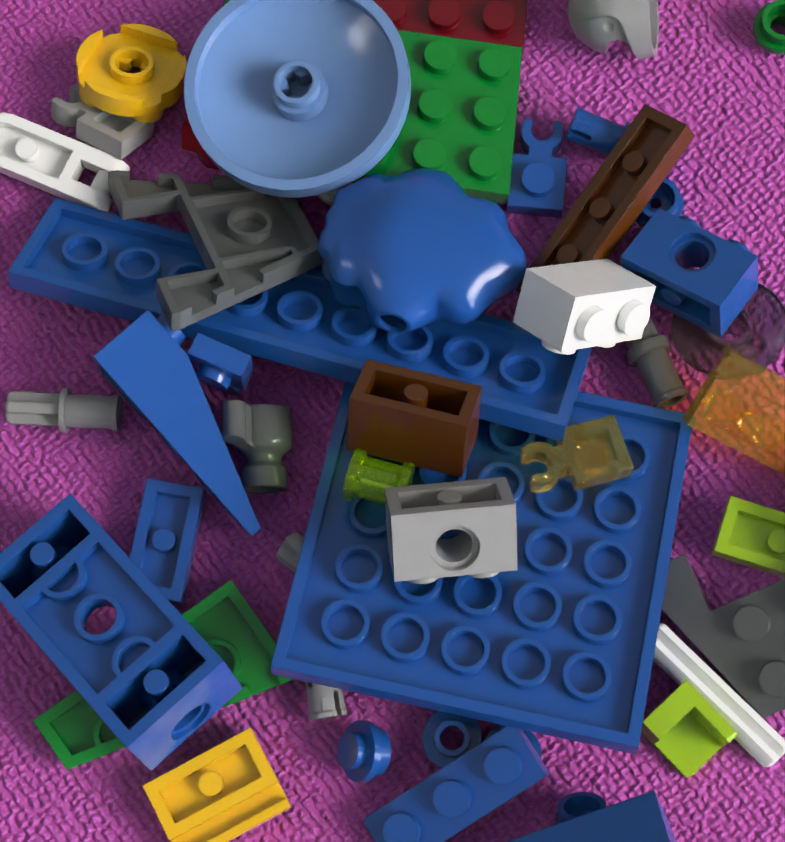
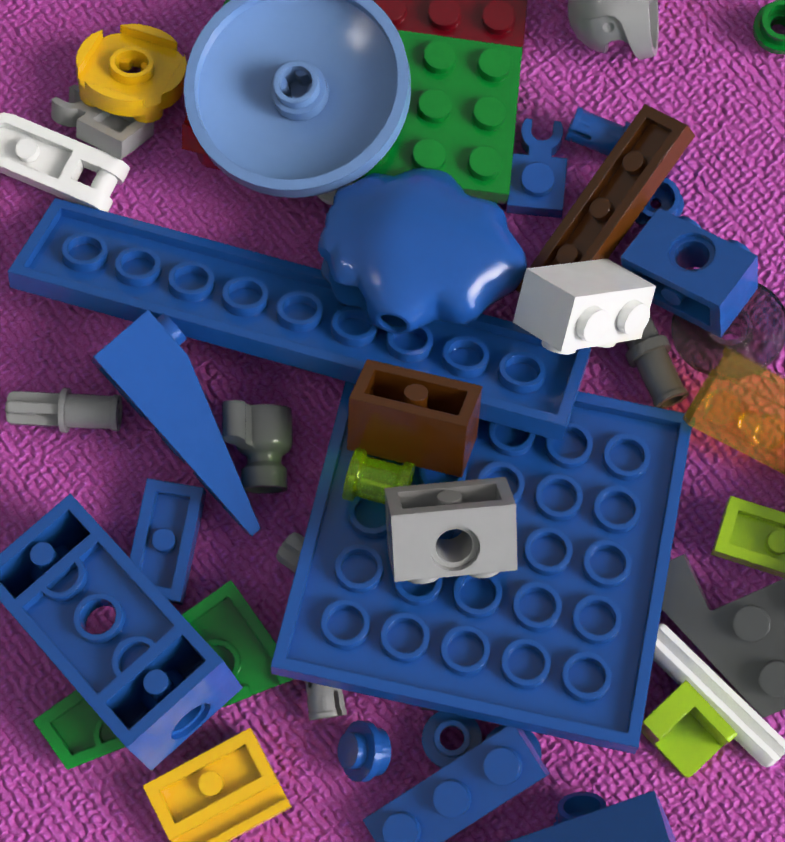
dark grey wing [108,170,322,331] -> none
blue plate [188,332,254,396] -> none
clear yellow plate [520,414,634,493] -> none

